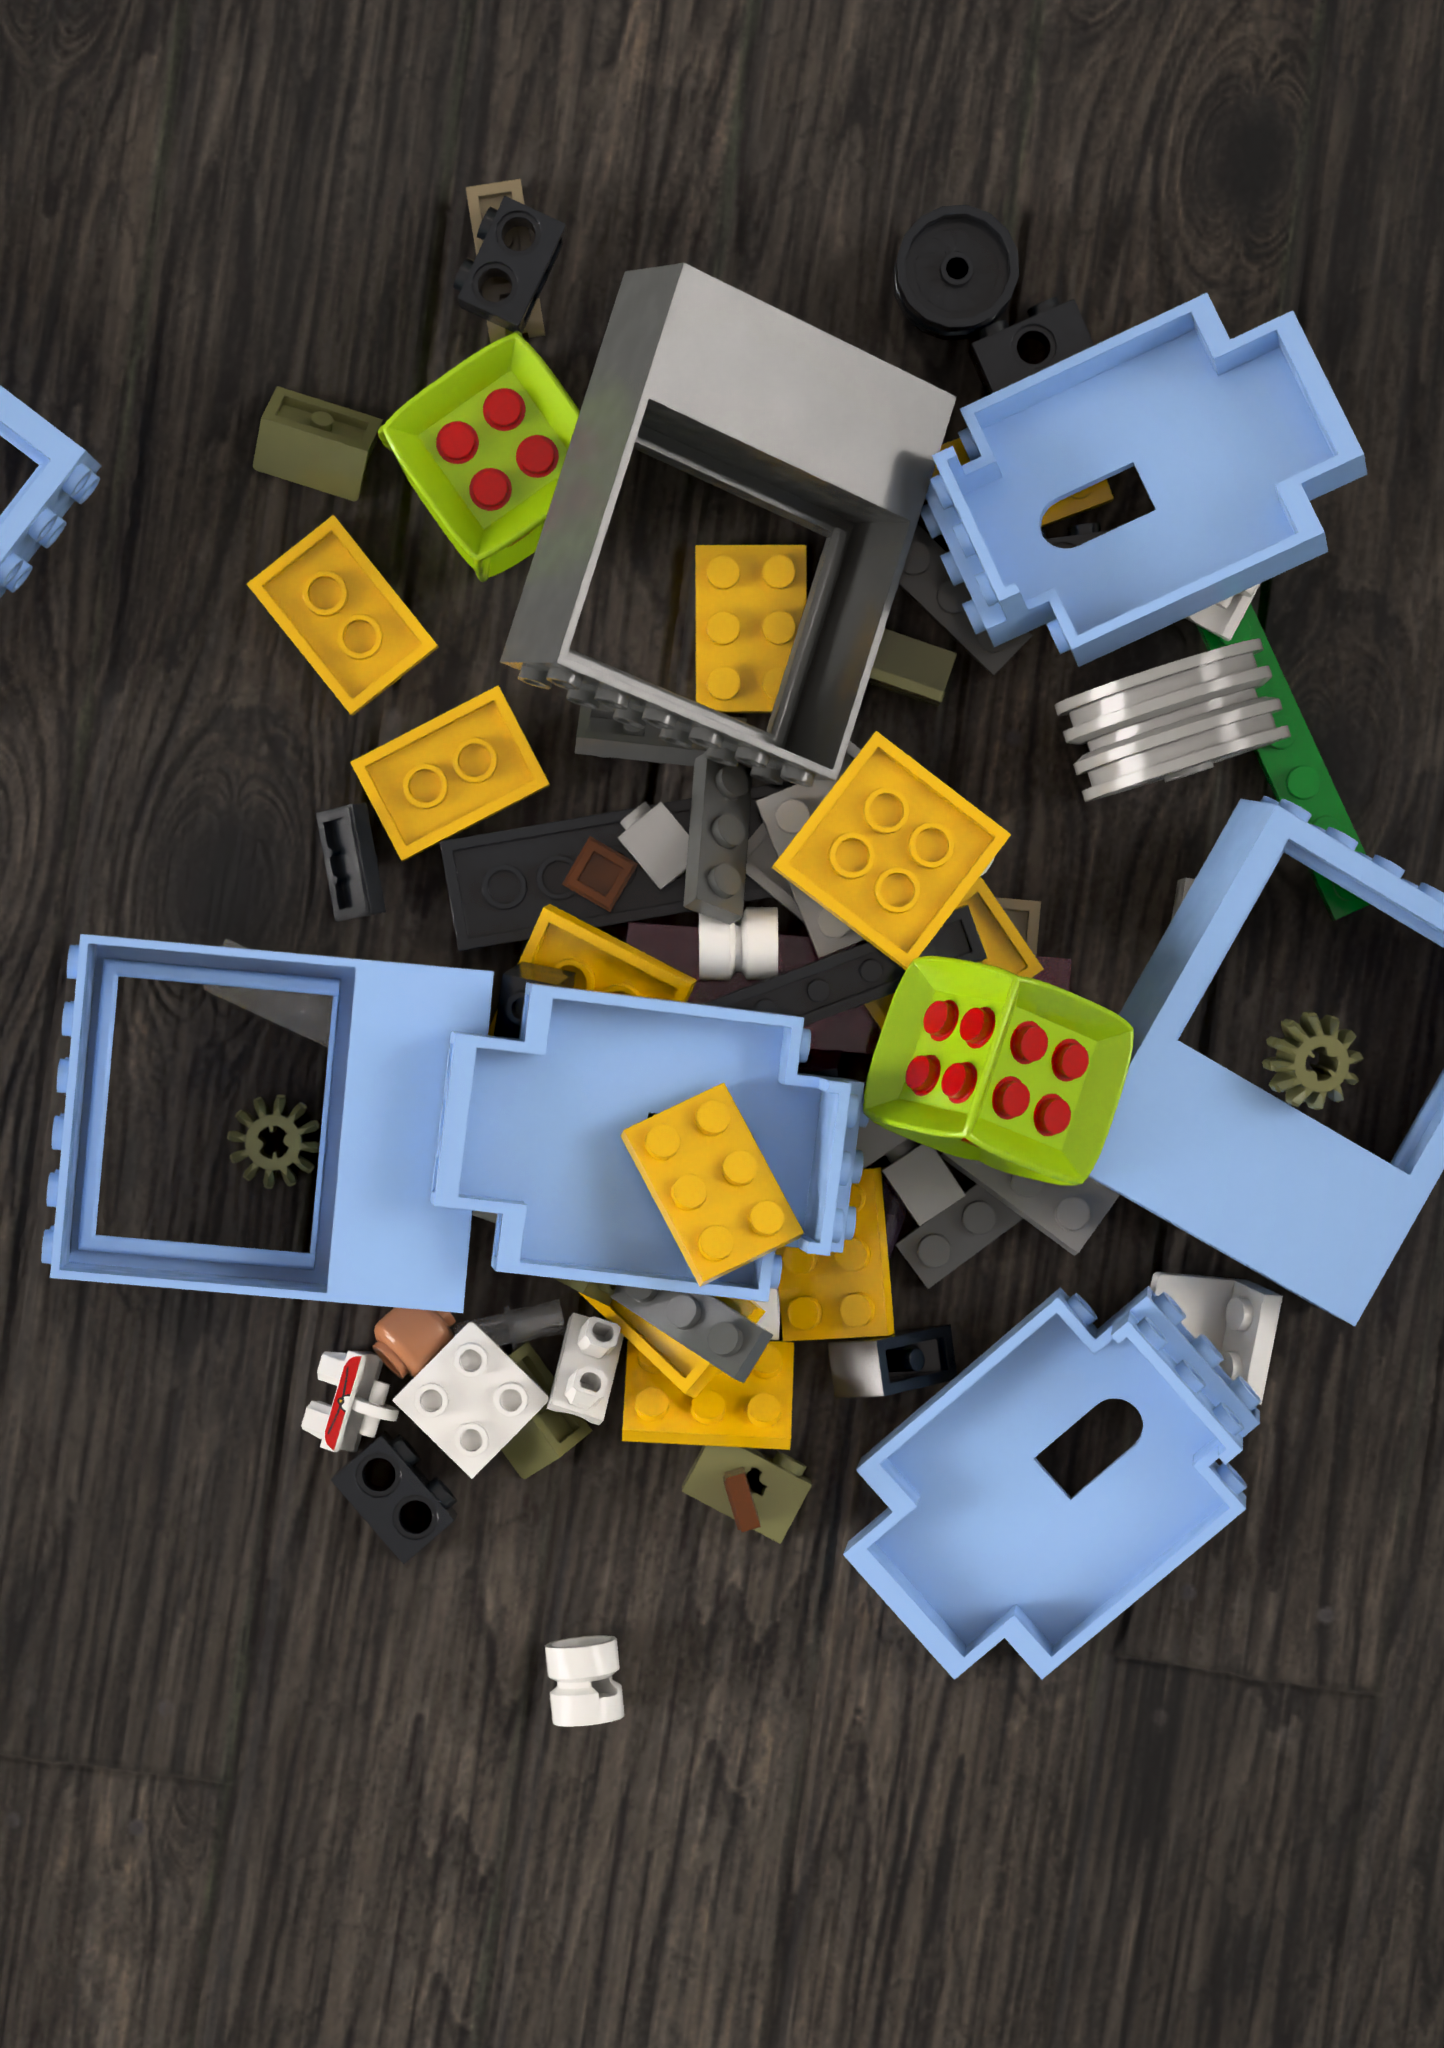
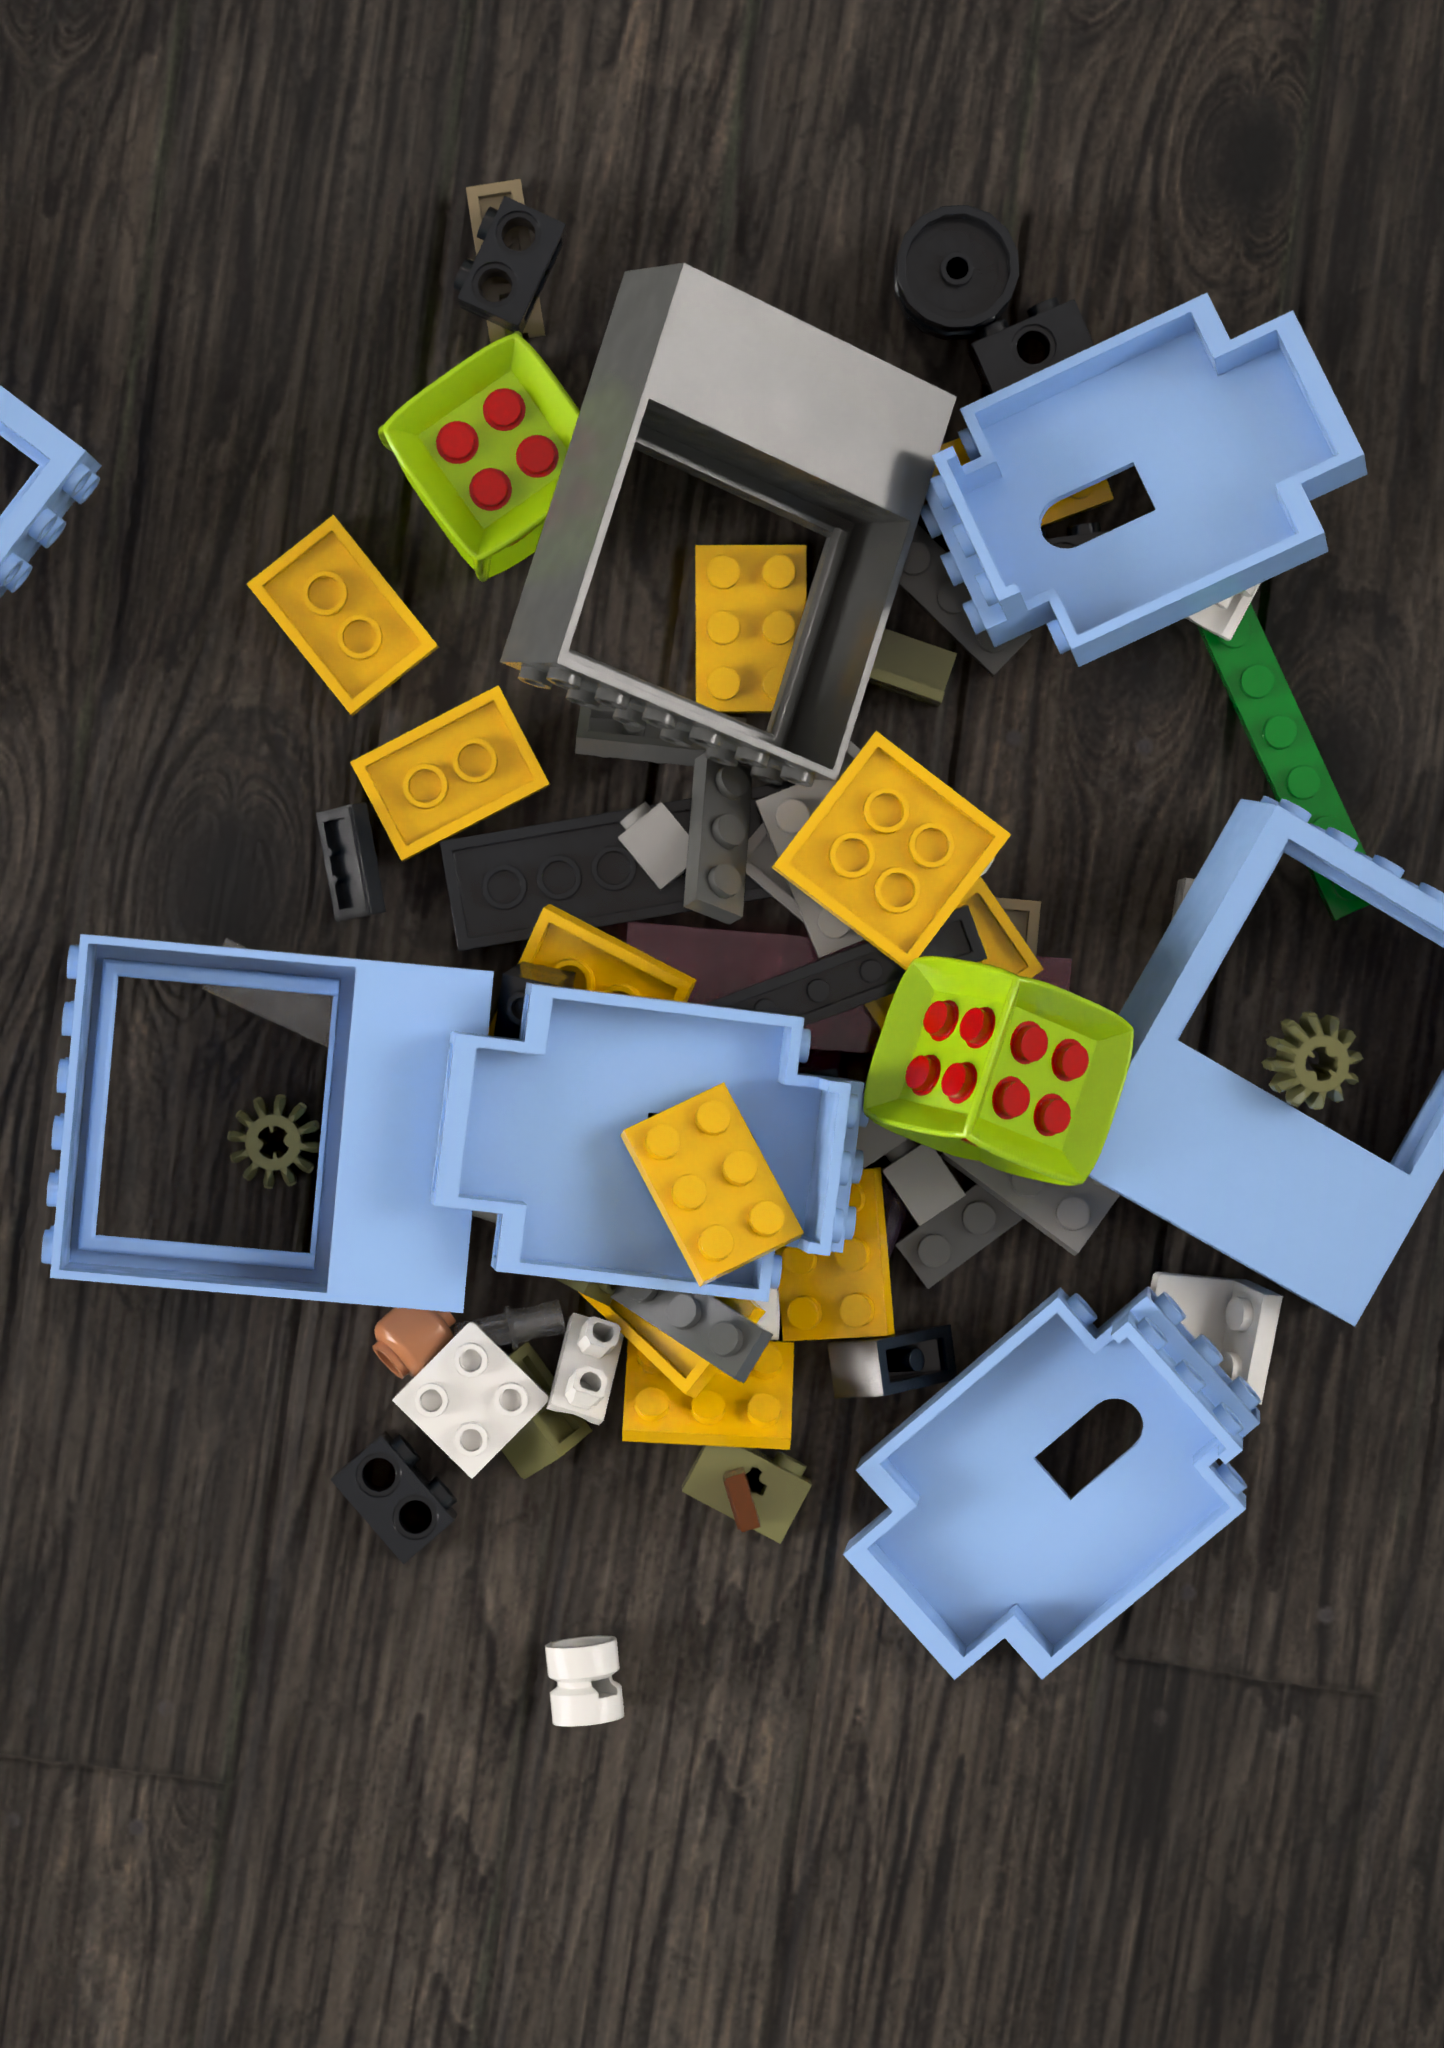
olive panel [253,386,383,501] -> none
white hips [301,1350,399,1452] -> none
reddish brown tile [562,836,638,913] -> none
white wheel [699,907,778,981] -> none
light grey wheel [1054,638,1291,802] -> none

